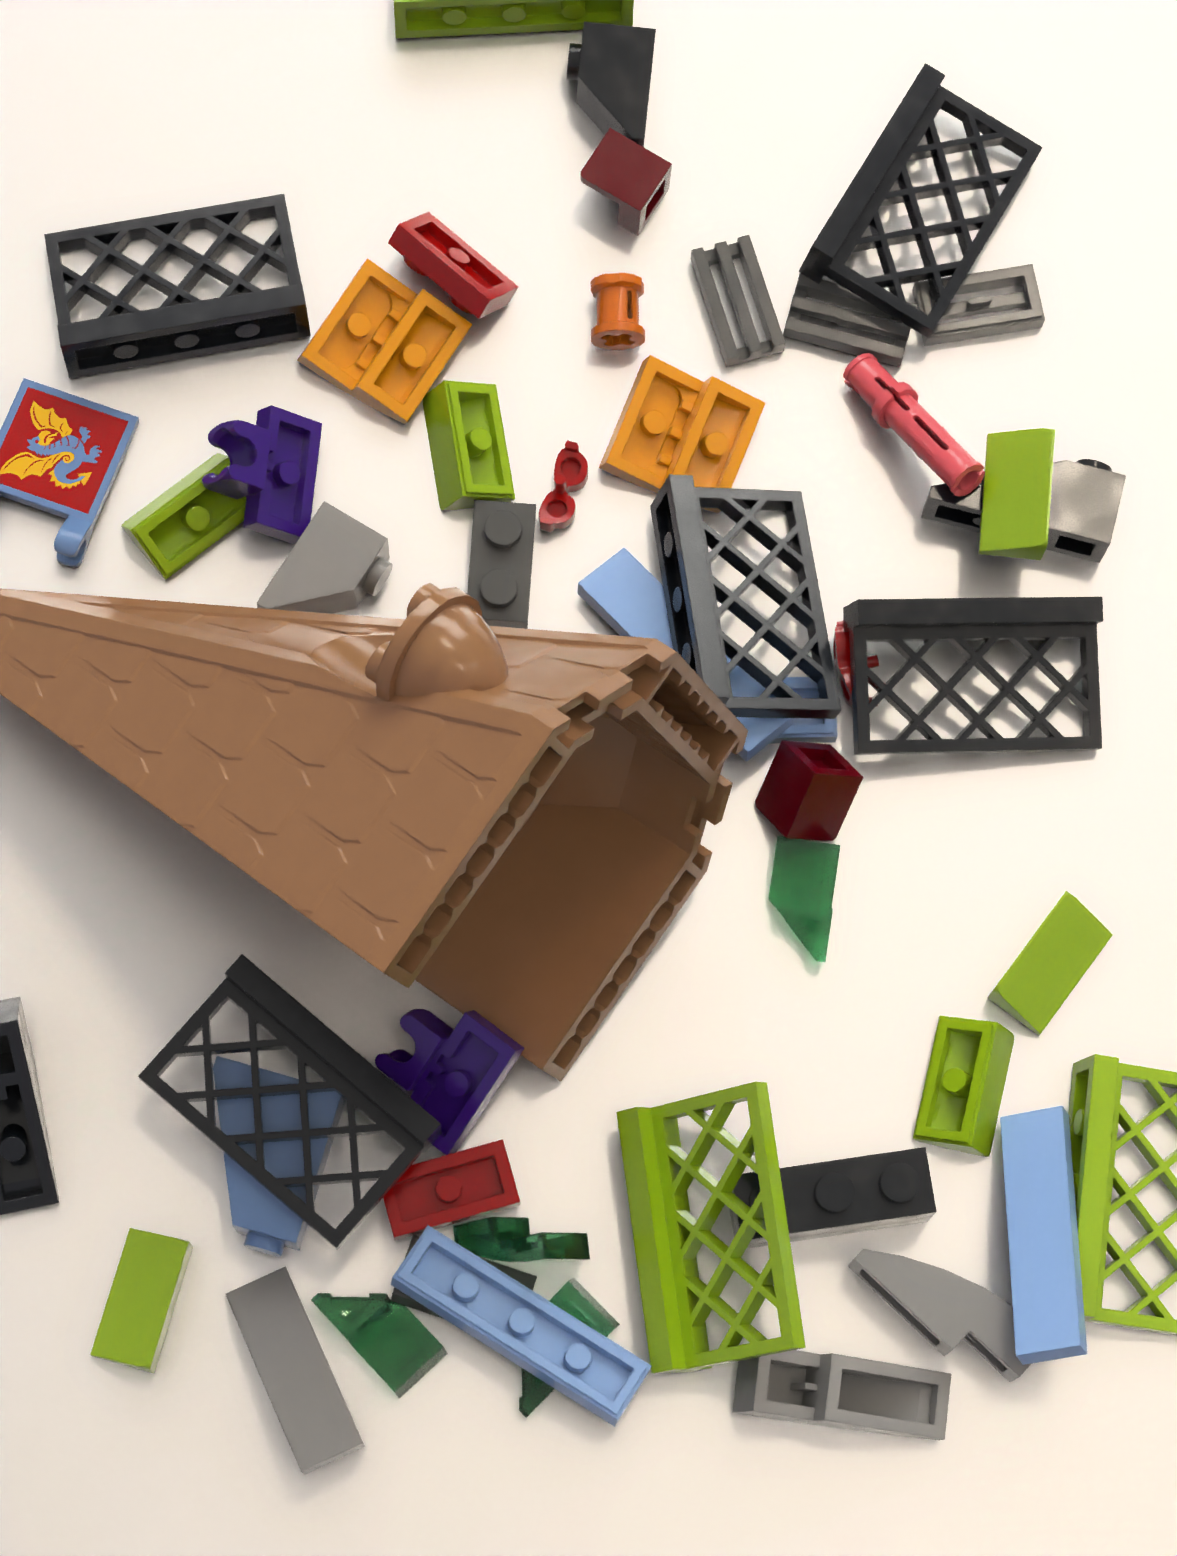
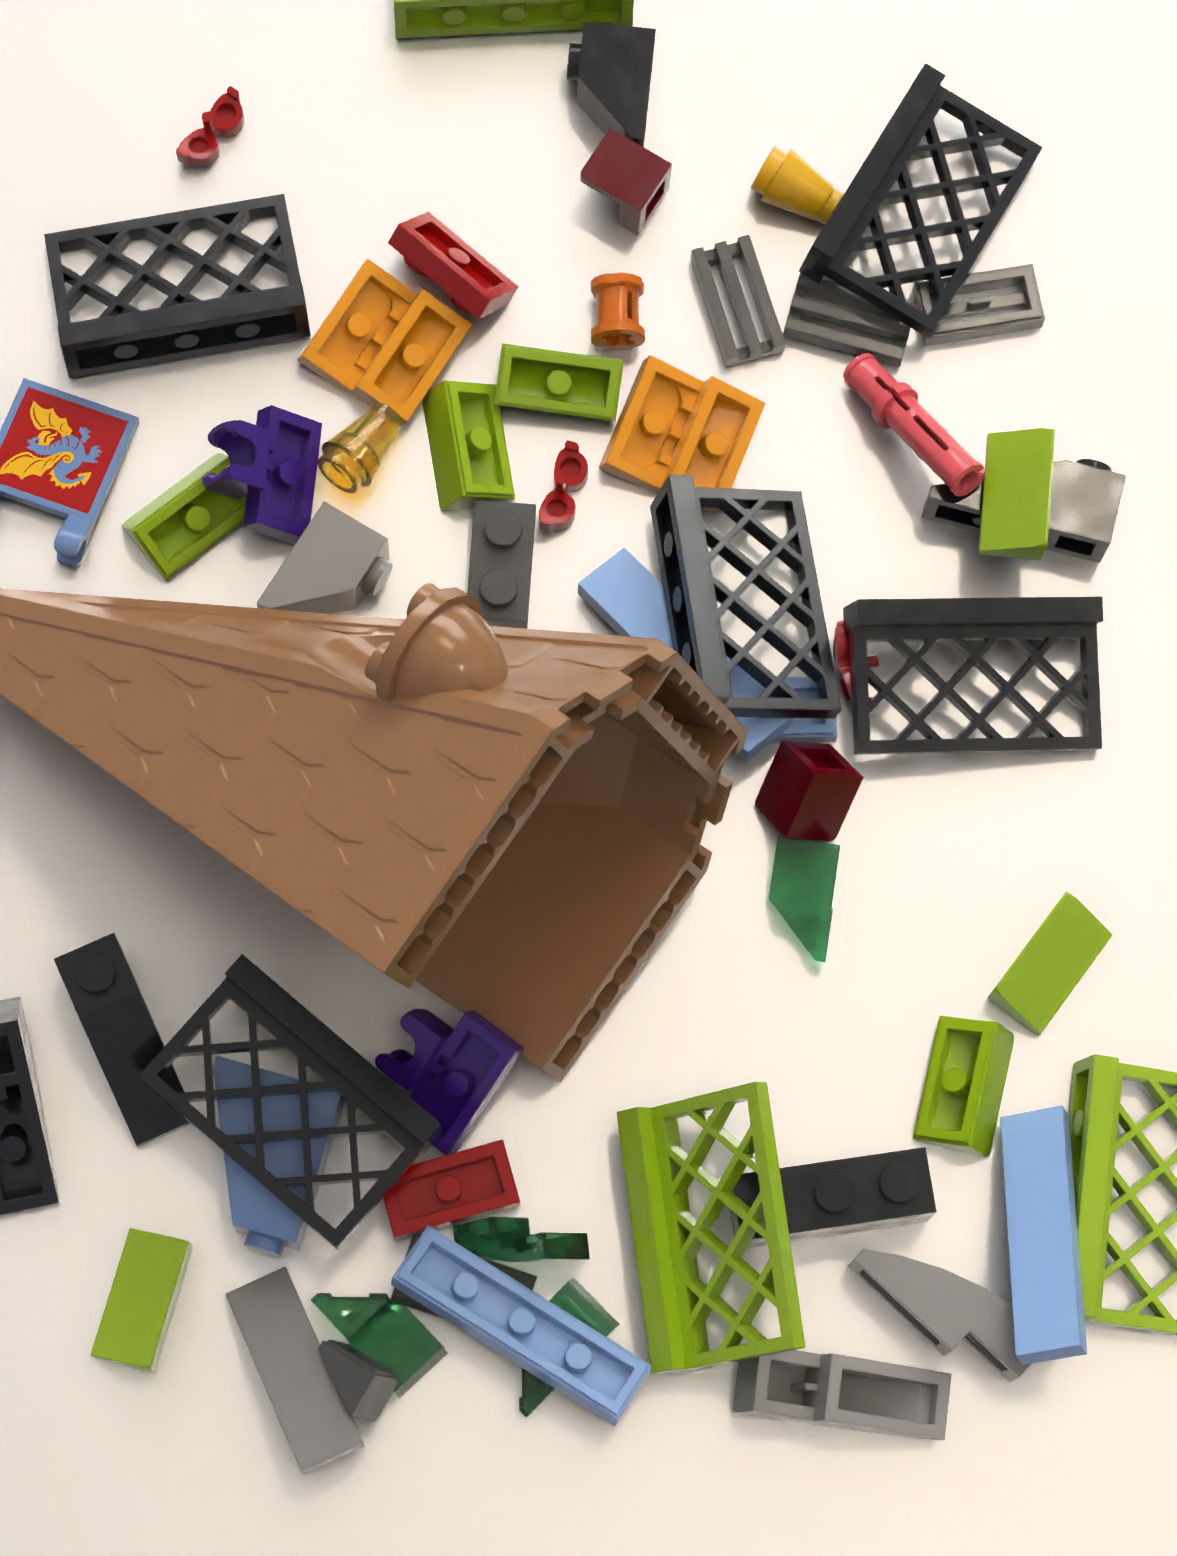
none -> black slope [54,933,191,1148]
none -> red piece [176,86,244,167]
none -> clear yellow cone [317,402,404,493]
none -> dark grey slope [318,1340,400,1422]
none -> lime slope [494,343,624,421]
none -> yellow cone [750,145,844,225]

